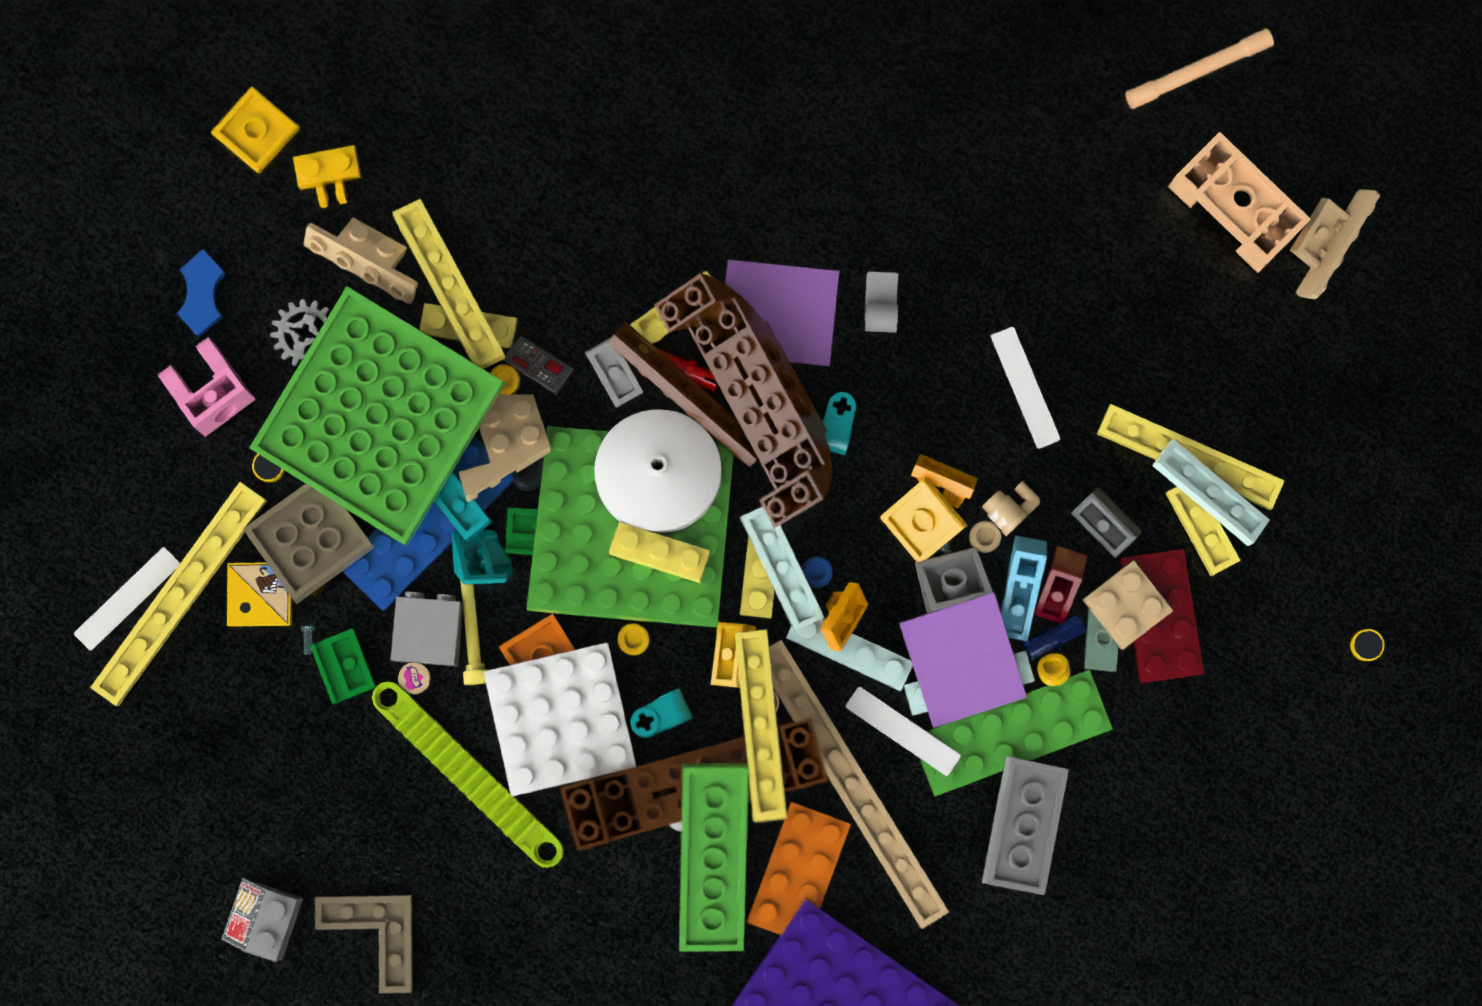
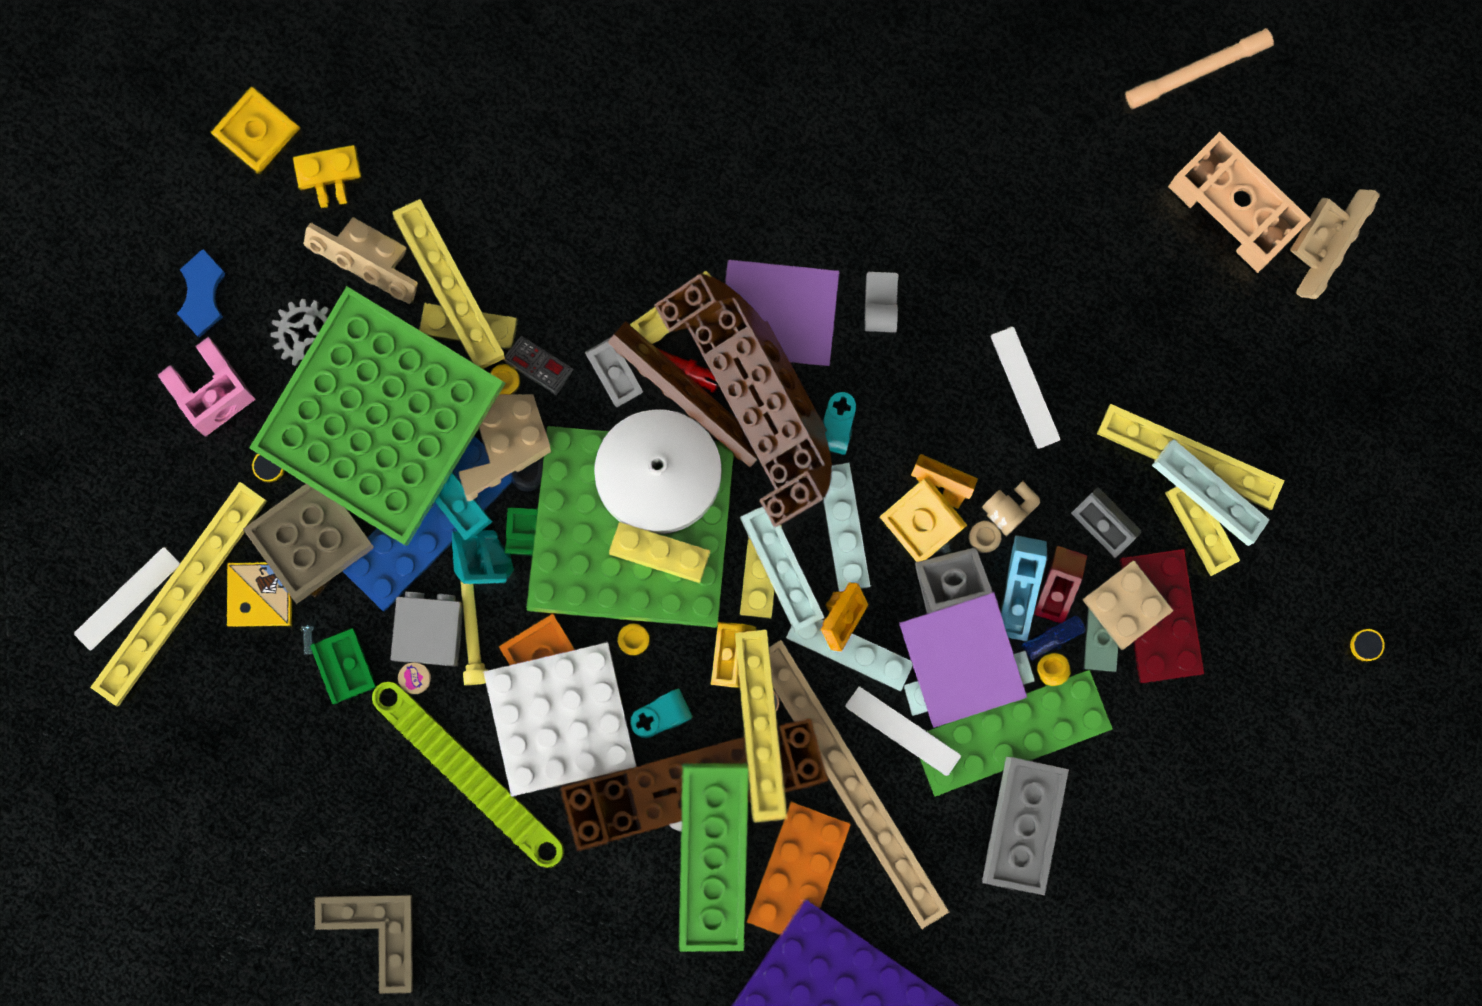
light grey slope [222,878,303,962] -> none
blue plate [801,556,832,588] -> none
none -> light aqua plate [823,463,870,592]

